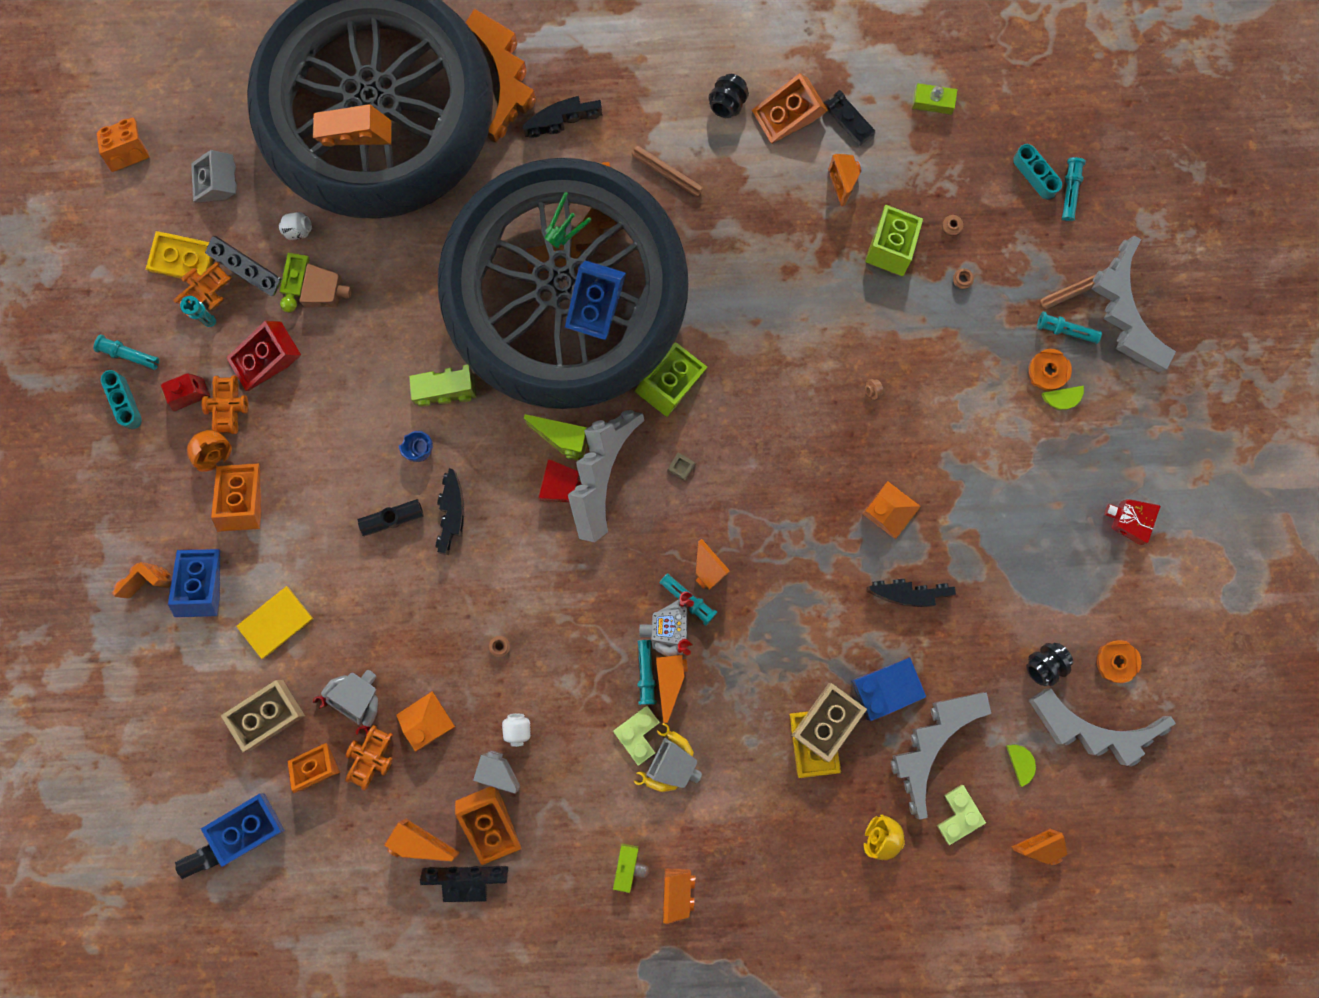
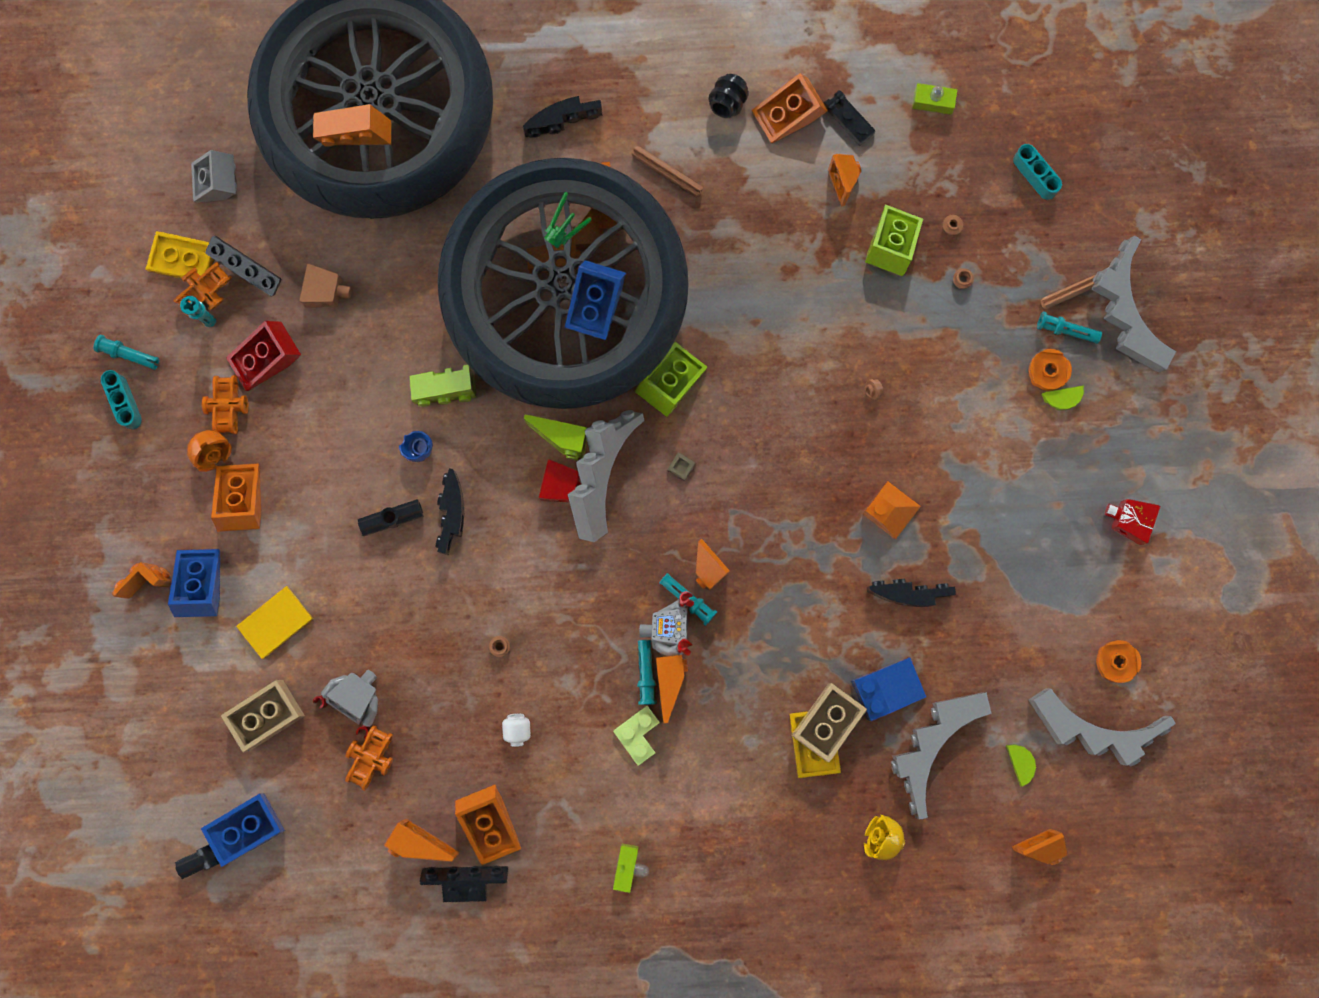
orange bracket [97,118,150,172] -> none
red torso [161,373,211,411] -> none
white head [279,212,312,240] -> none
lime plate [280,253,310,313] -> none
orange slope [288,743,340,793] -> none
orange slope [396,691,455,752] -> none
orange arch [465,9,536,143] -> none
light grey slope [473,751,521,793] -> none
light grey torso [634,723,702,792] -> none
orange slope [663,868,695,923] -> none
yellowish green plate [937,785,986,845] -> none
black piece [1026,642,1073,686] -> none
teal pin [1062,157,1086,221] -> none

